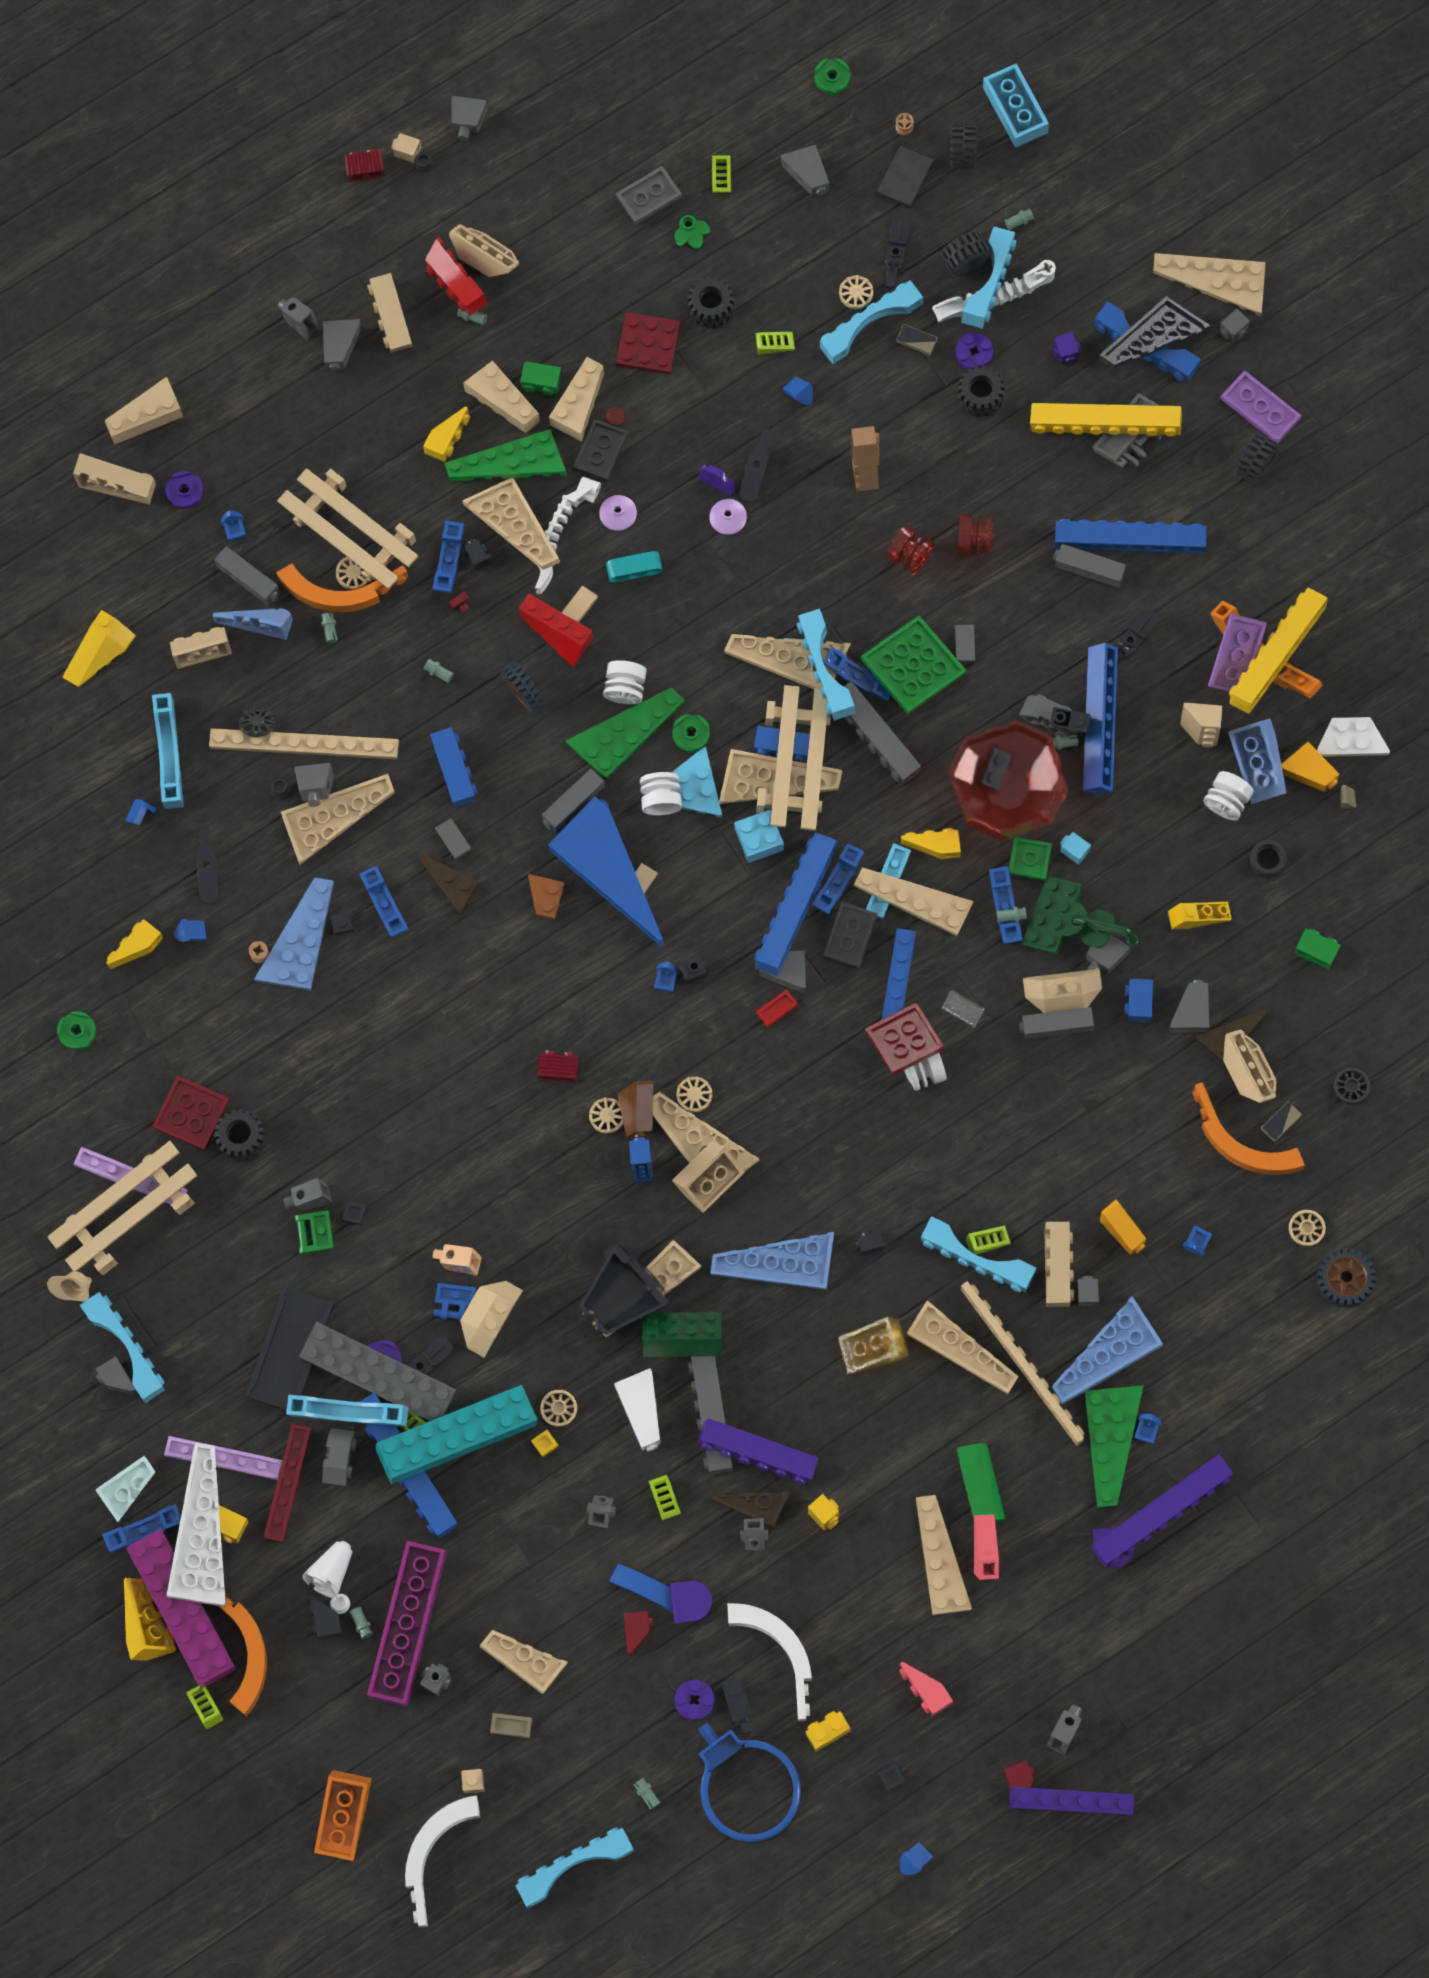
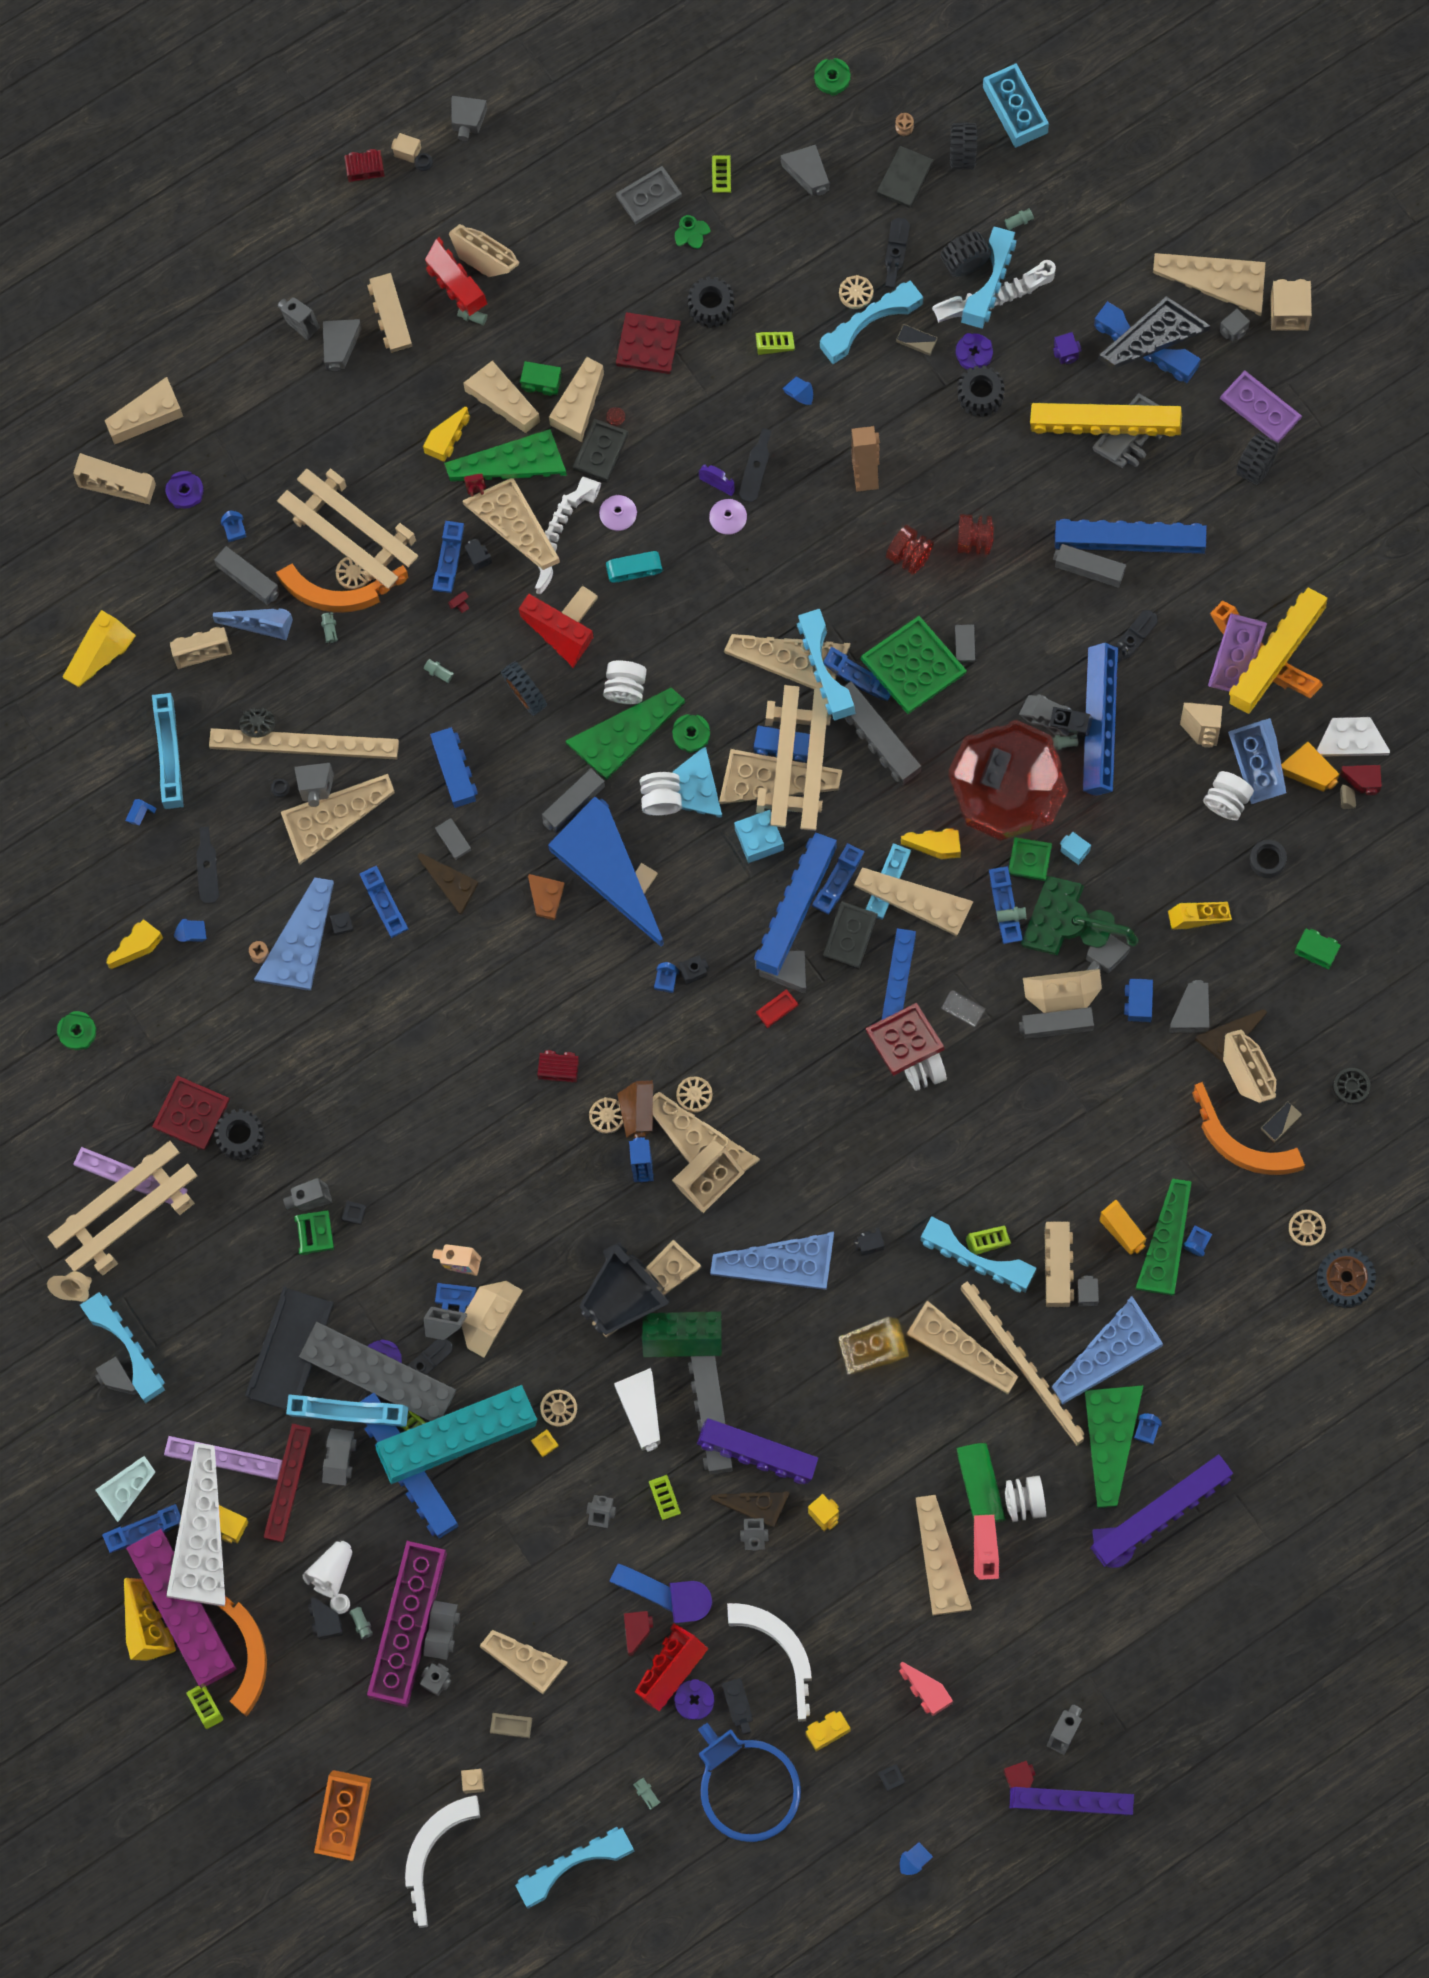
none -> dark grey slope [424,1307,467,1340]
none -> dark grey brick [424,1601,460,1660]
none -> dark red tile [464,473,486,497]
none -> red wedge [635,1623,708,1711]
none -> white wheel [1005,1476,1046,1522]
none -> green wing [1136,1179,1191,1296]
none -> tan brick [1271,279,1312,330]
none -> dark red slope [1340,765,1382,795]

